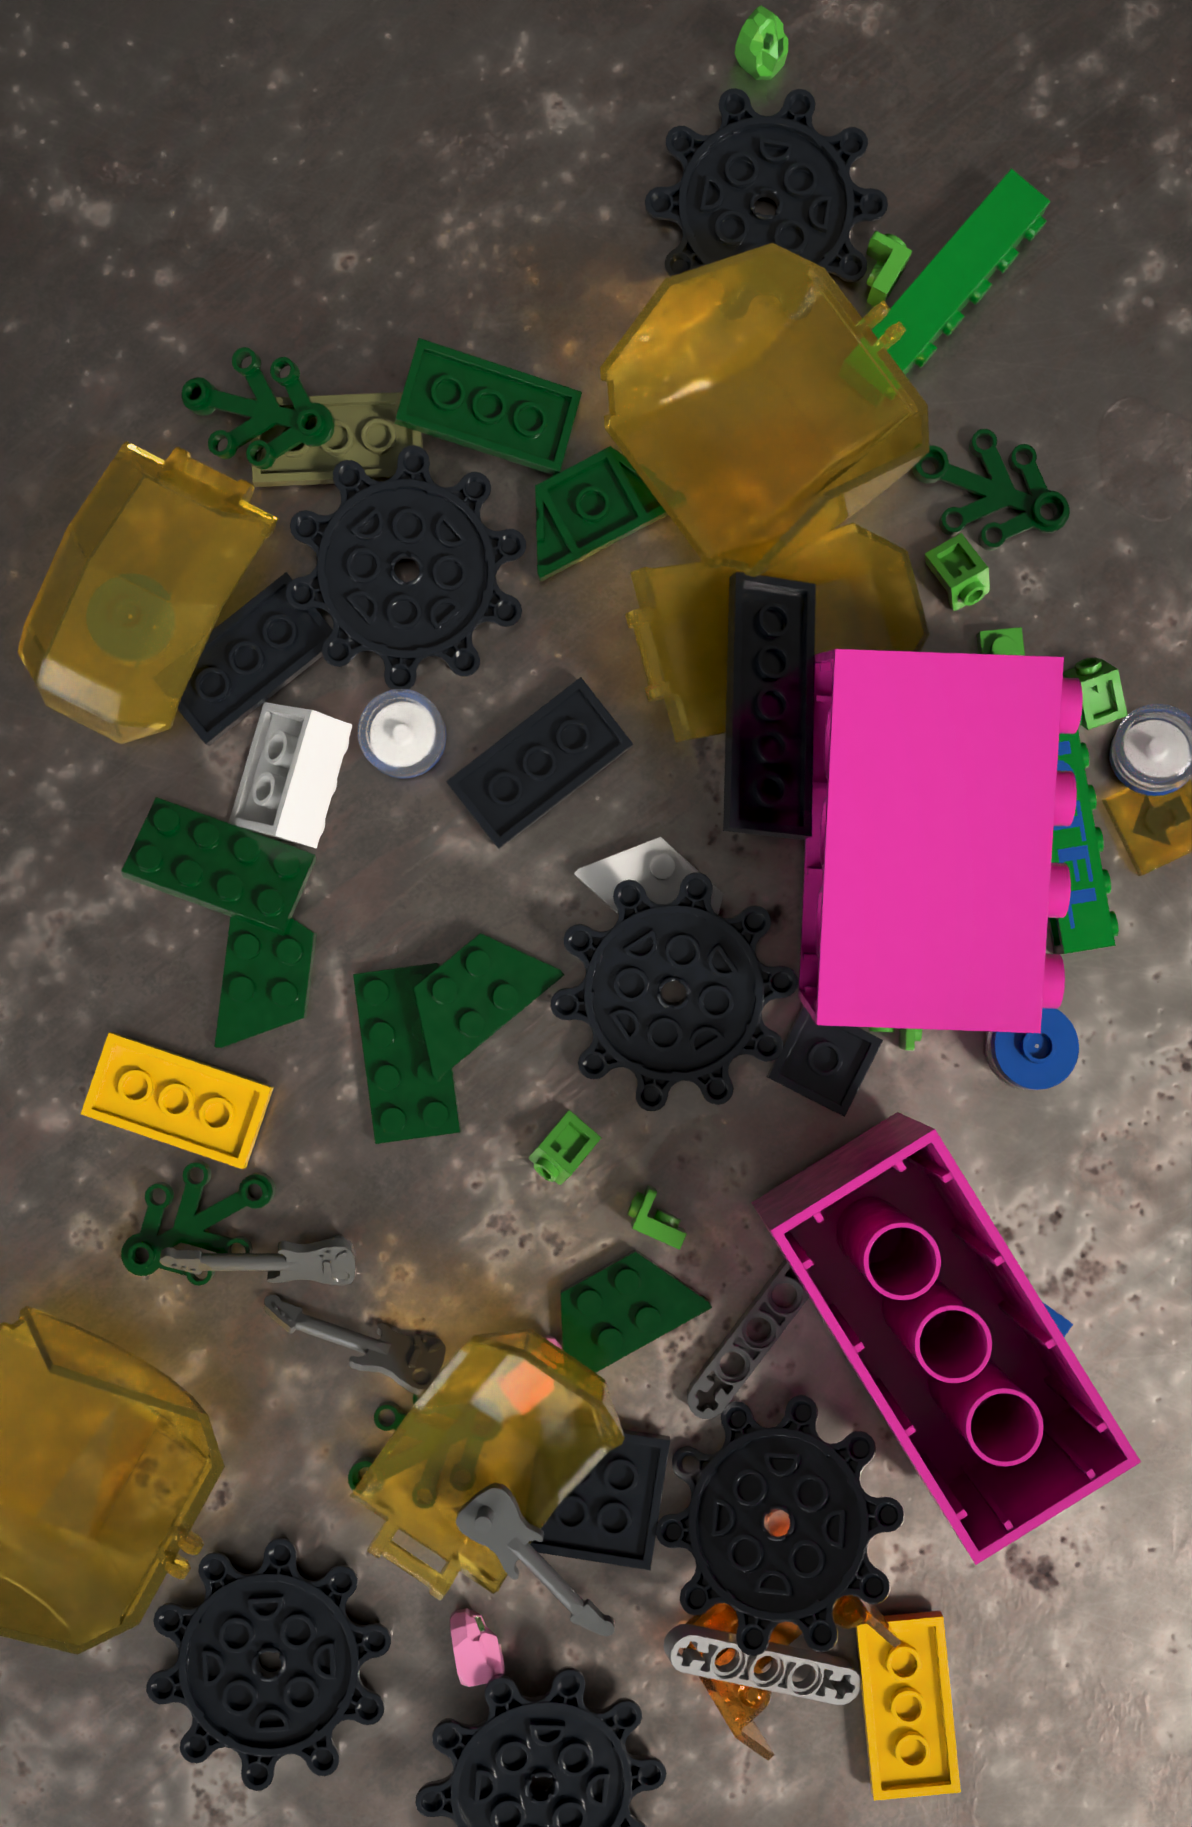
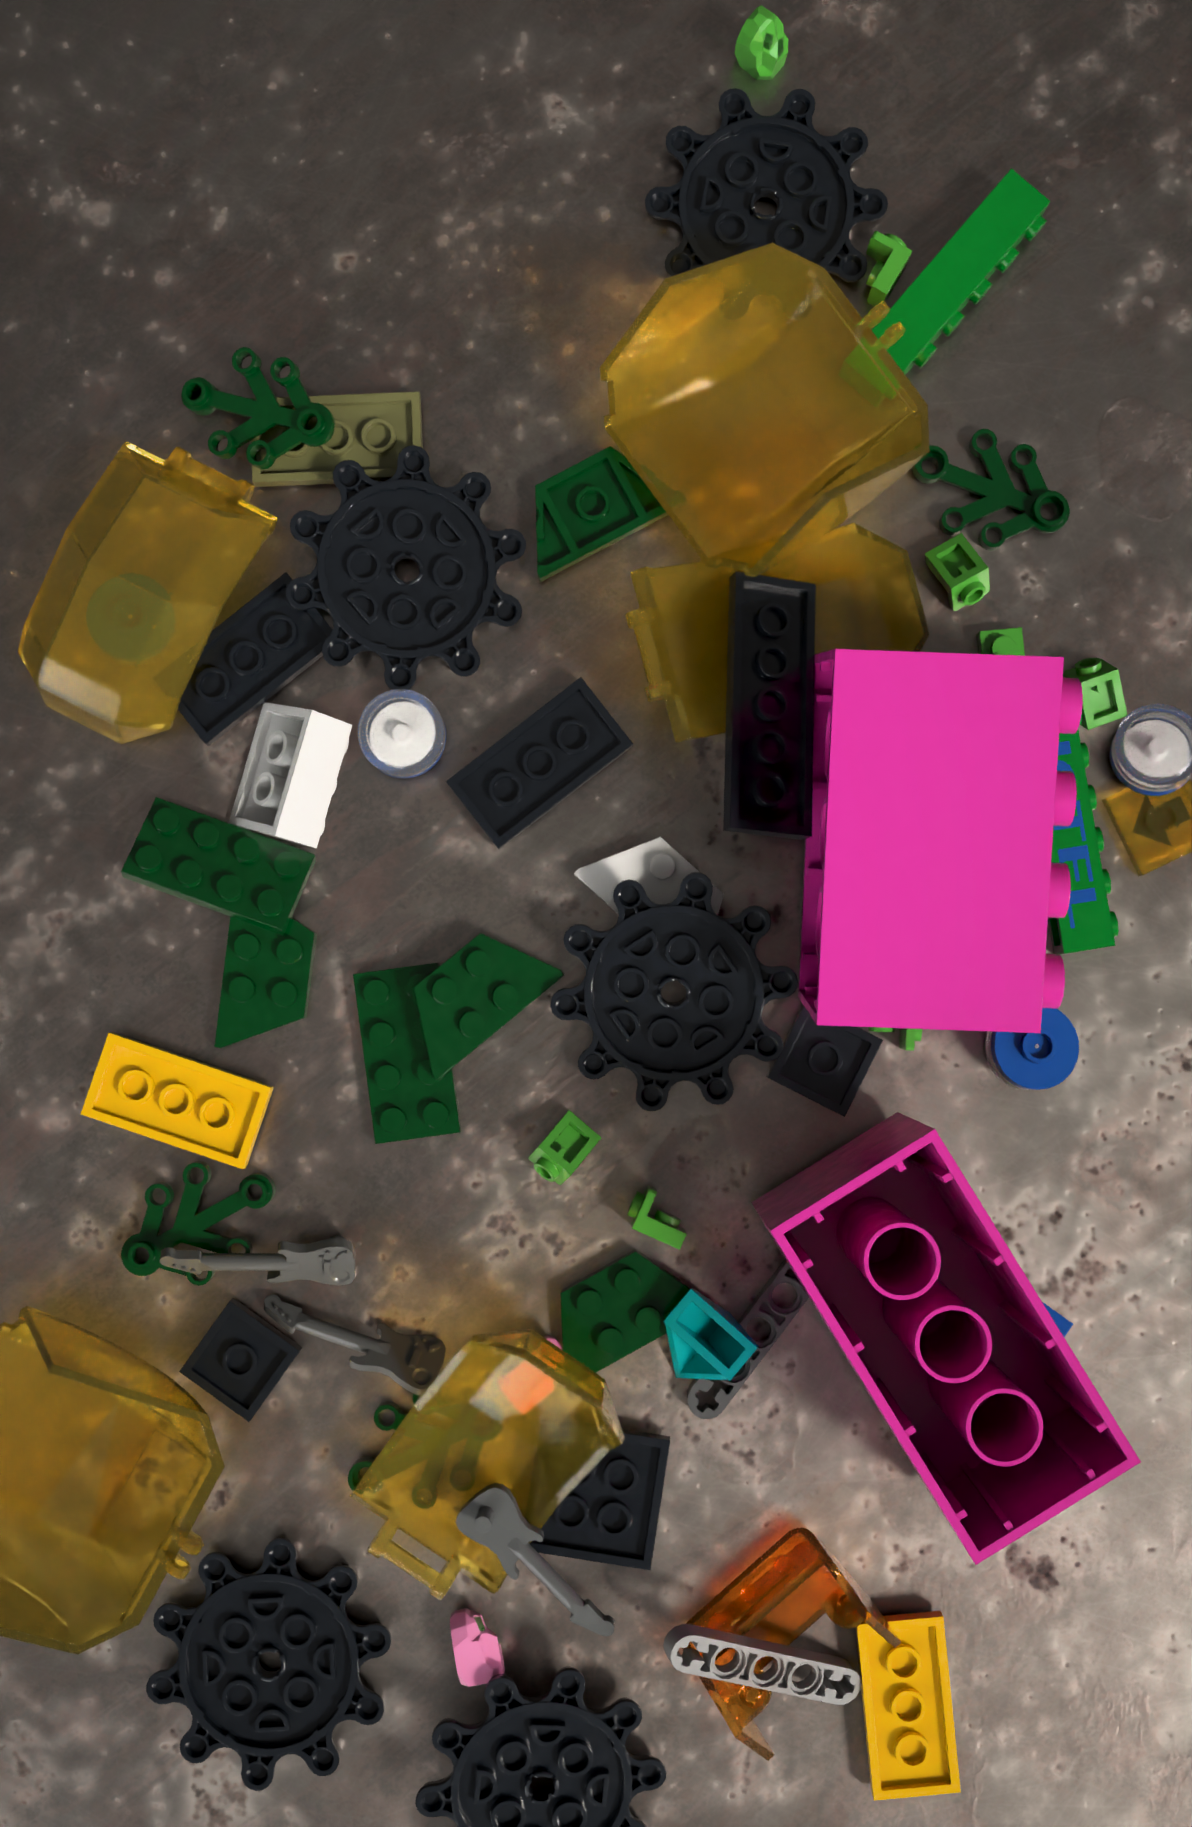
dark green plate [394,338,582,475] -> none
black plate [656,1395,905,1656] -> none
none -> black plate [179,1298,302,1422]
none -> teal slope [663,1288,759,1381]

